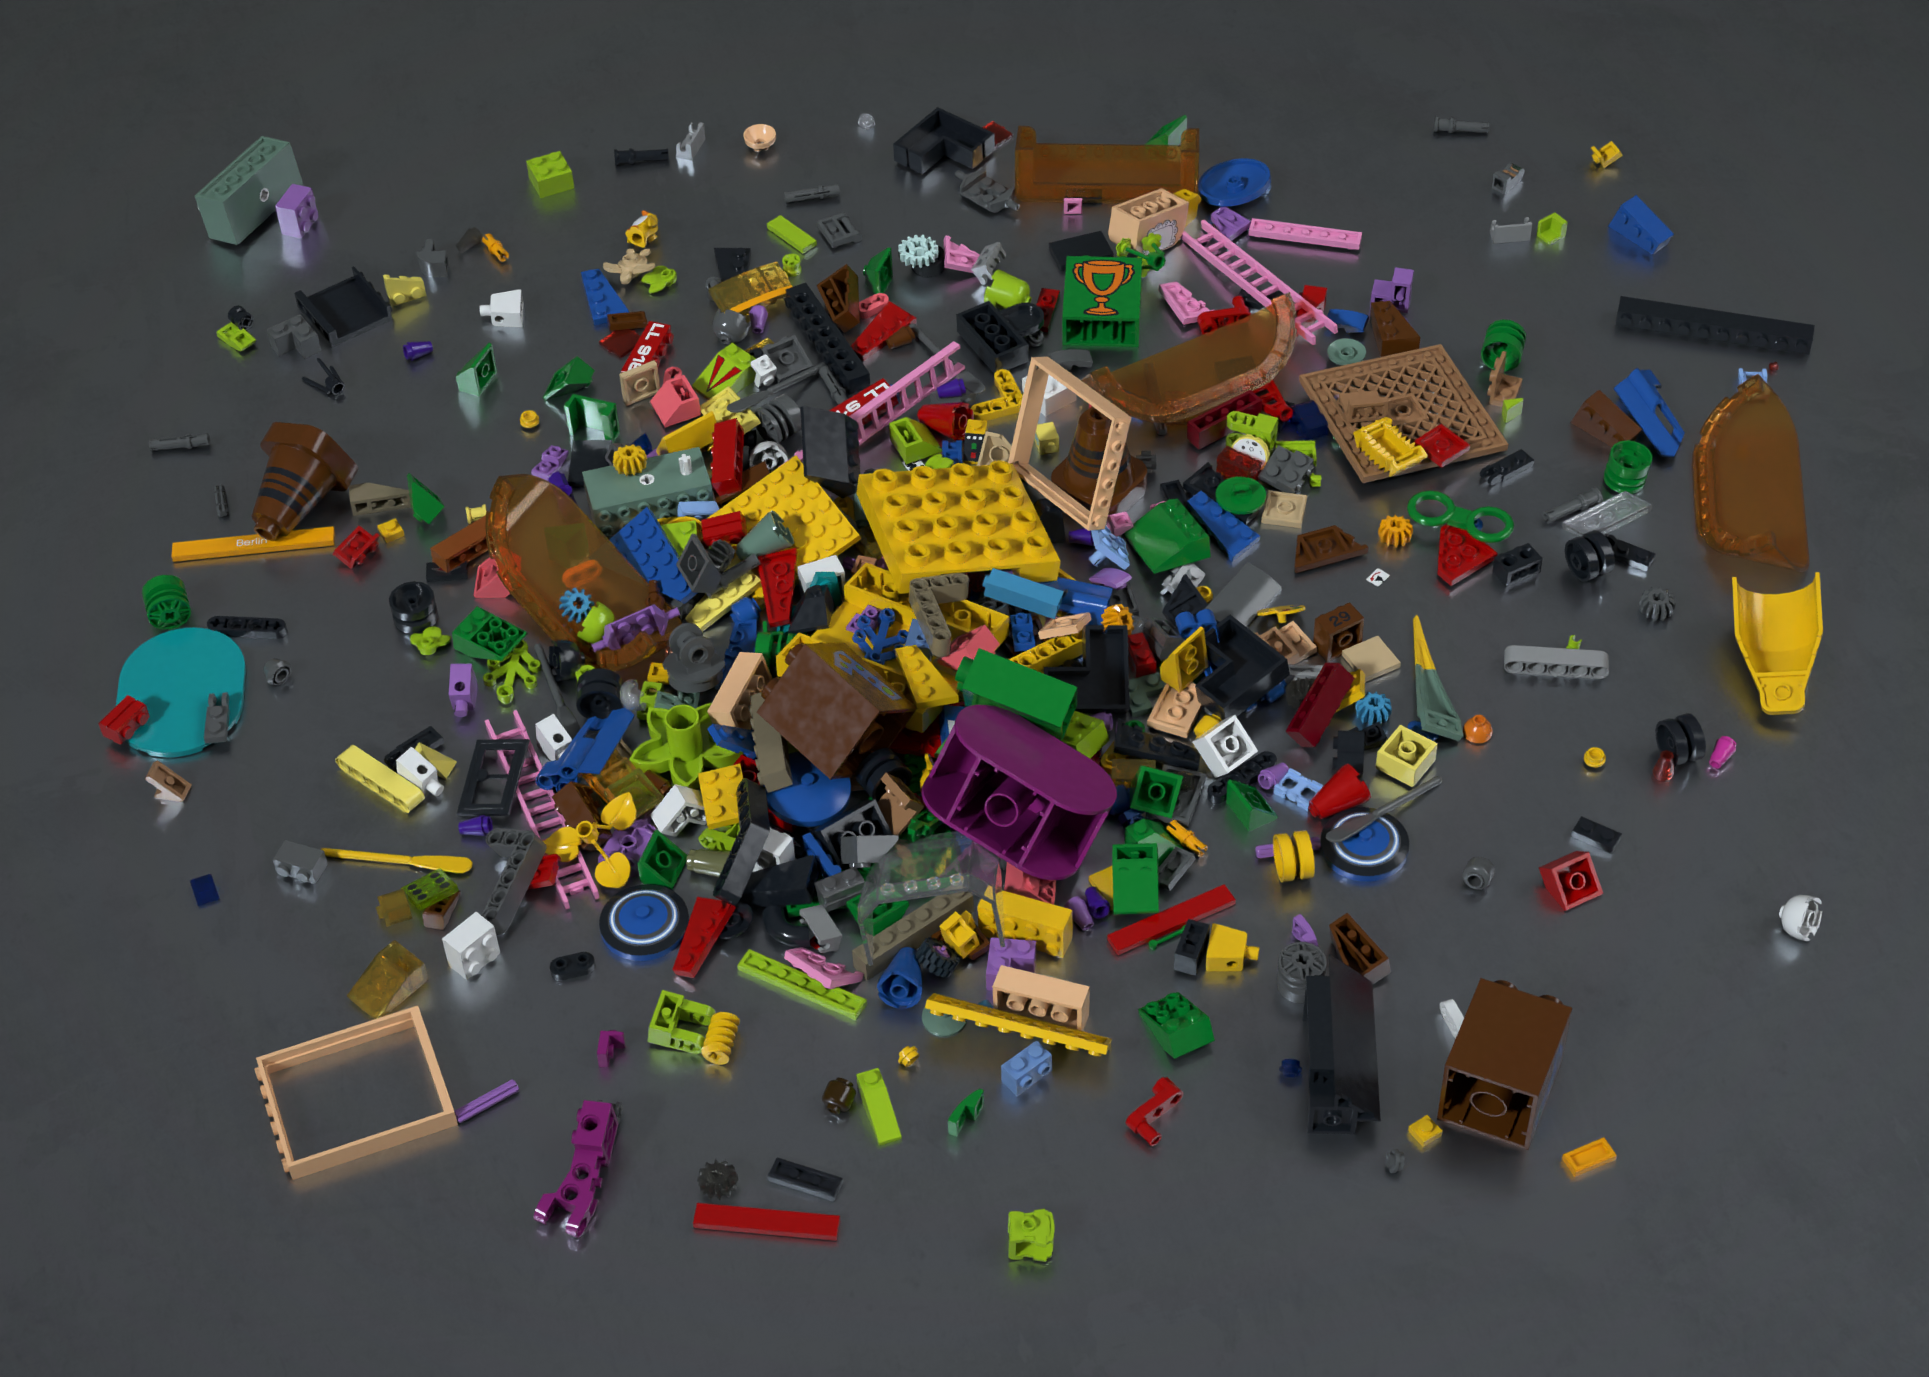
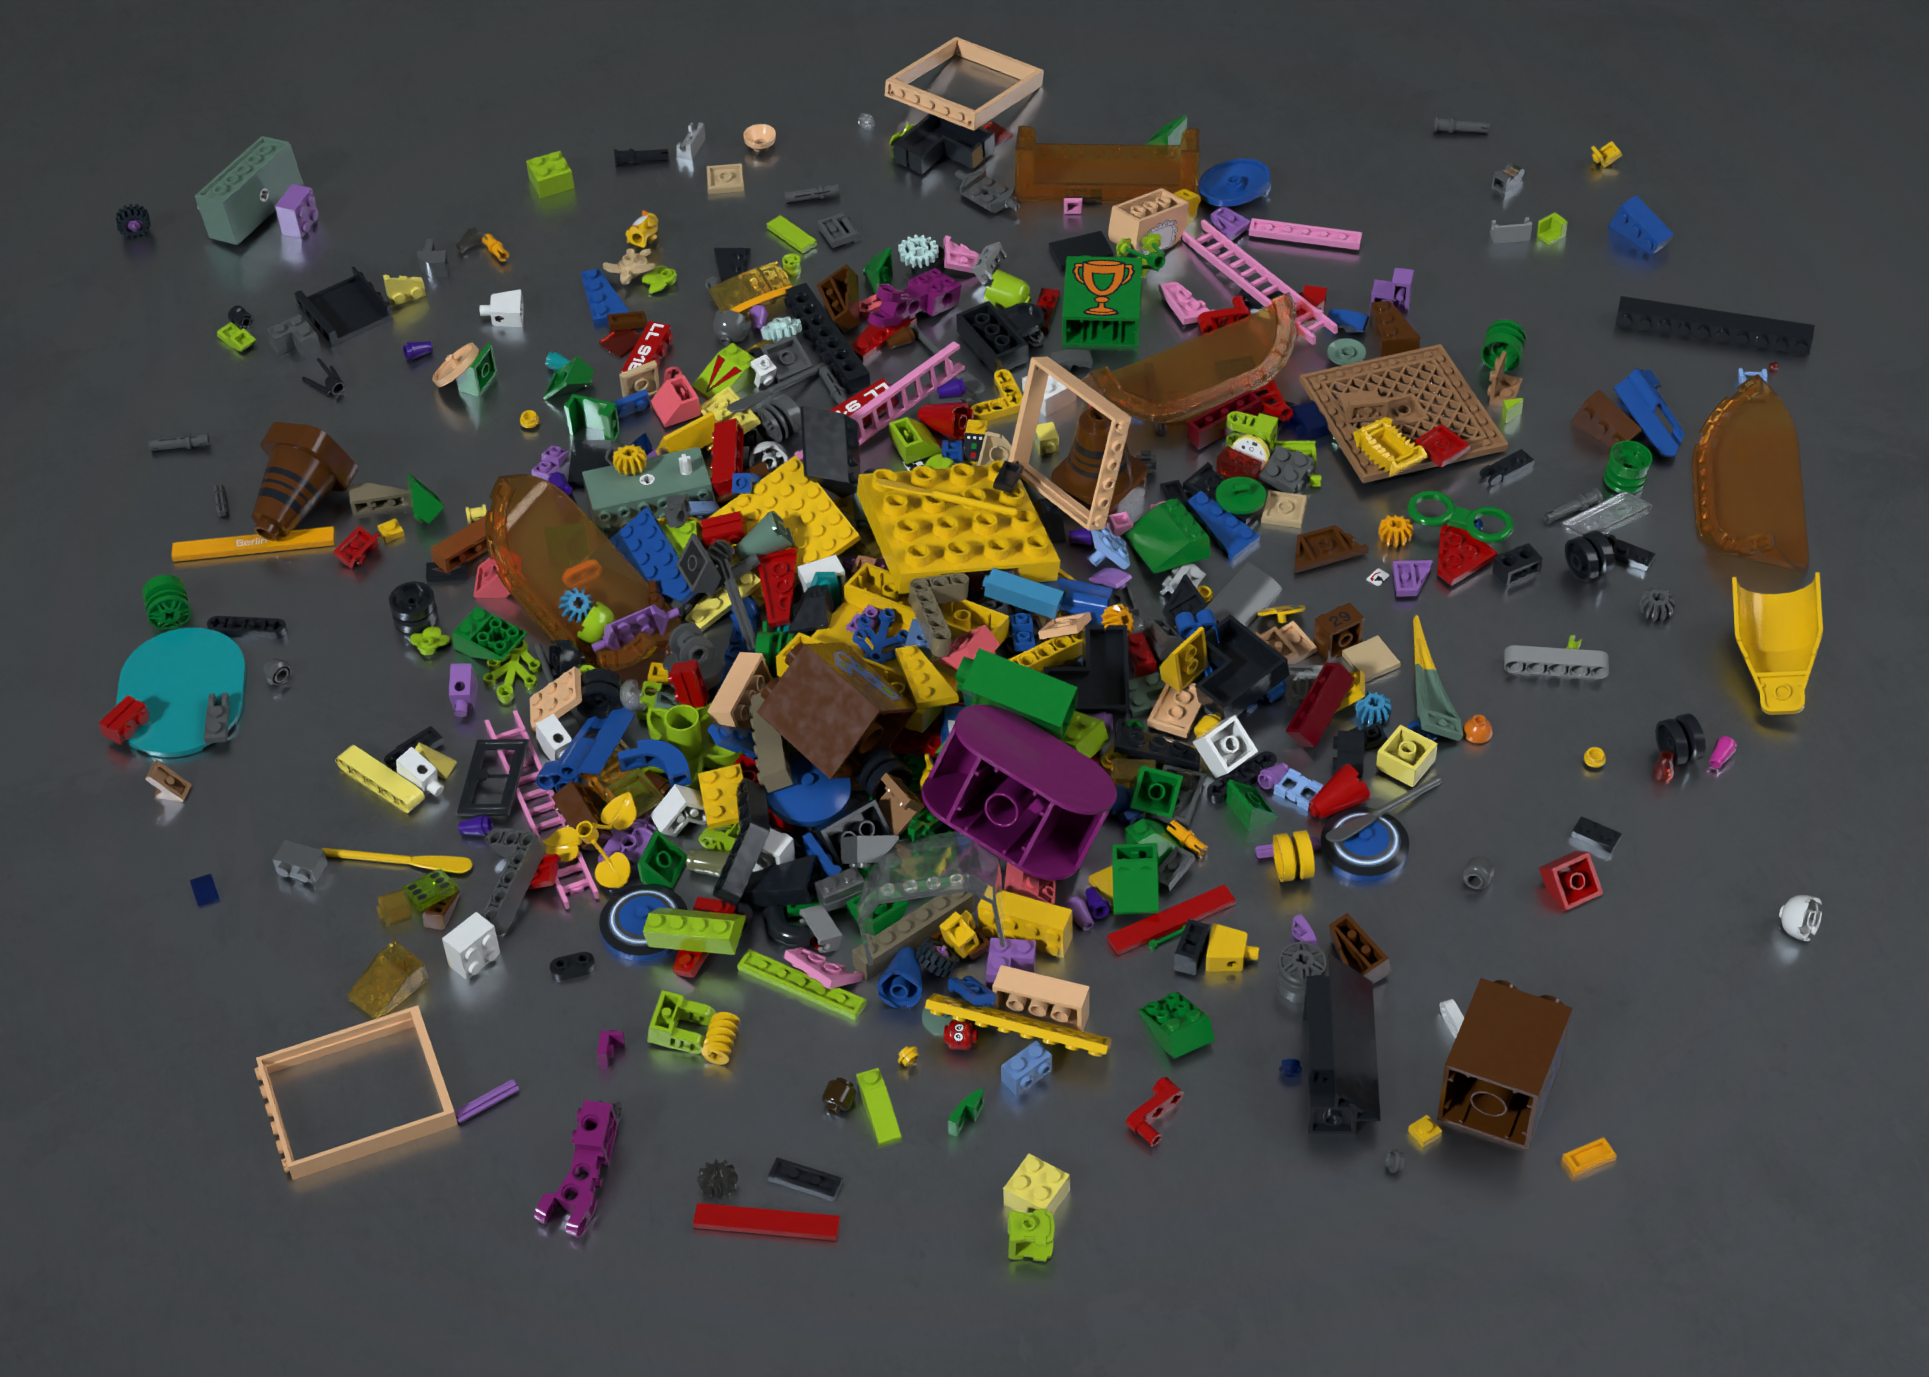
none -> black wheel [115,204,151,238]
none -> light nougat piece [432,343,479,387]
none -> light nougat plate [530,667,582,732]
none -> teal cone [545,351,570,370]
none -> blue hinge [611,389,650,419]
none -> blue arch [617,739,692,788]
none -> lime slope [643,908,746,955]
none -> dark grey leg [664,494,691,527]
none -> red brick [668,660,709,708]
none -> tan tile [706,164,744,194]
none -> dark grey axle [718,559,756,652]
none -> blue bracket [732,473,762,494]
none -> light aqua gear [761,317,803,342]
none -> magenta brick [868,268,962,327]
none -> yellow piece [875,479,1019,516]
none -> light nougat door [885,37,1044,131]
none -> lime plate [889,123,914,148]
none -> red head [944,1020,978,1050]
none -> blue plate [948,976,995,1007]
none -> black tile [993,461,1024,493]
none -> light yellow brick [1003,1154,1070,1215]
none -> medium lavender wing [1392,560,1432,597]

